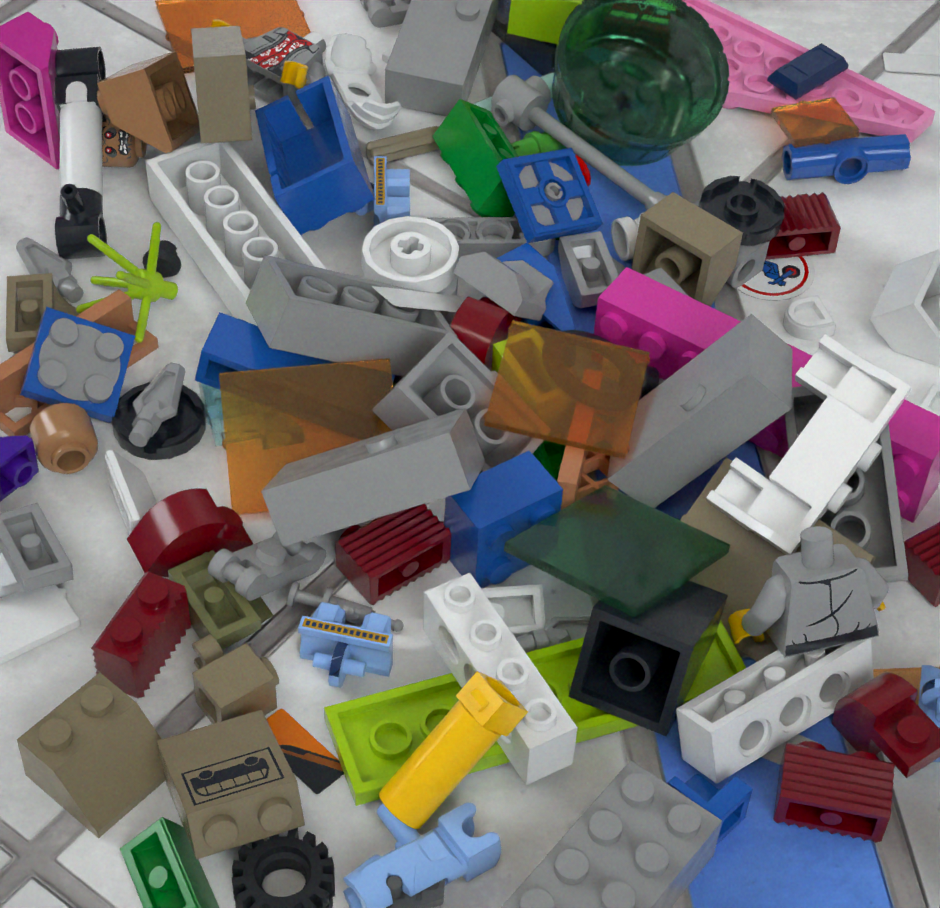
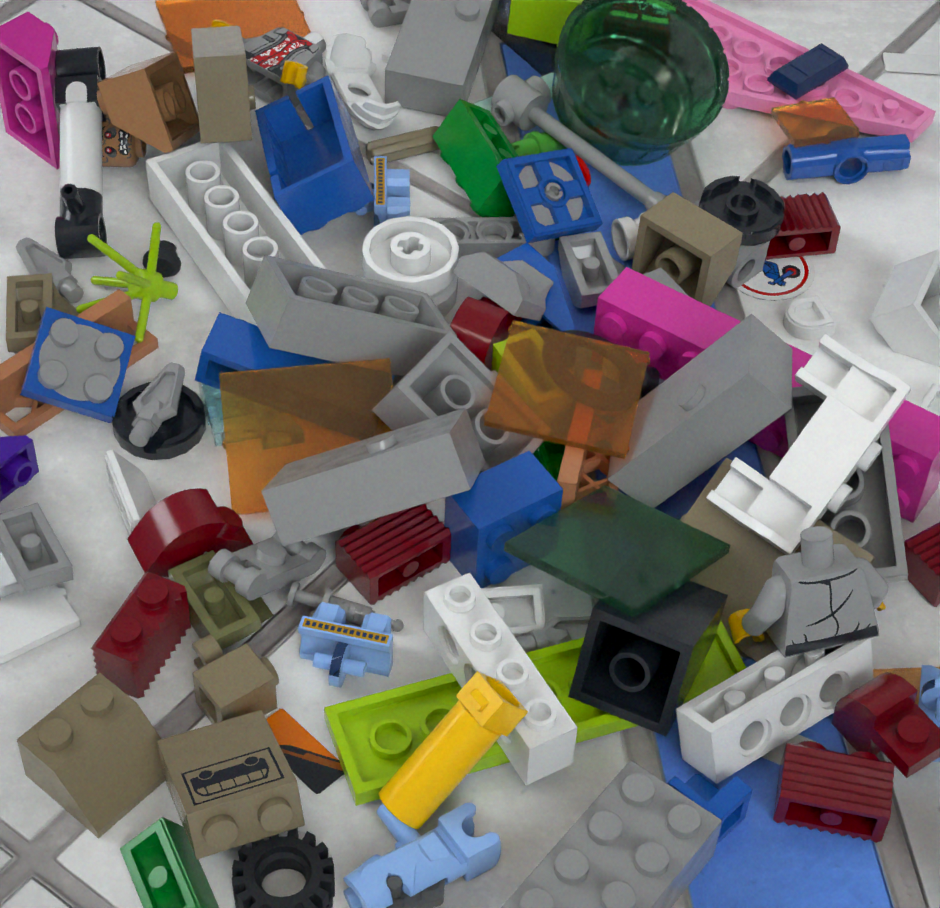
medium nougat head [30,403,98,474] -> none
white sticker [372,286,478,313] -> none

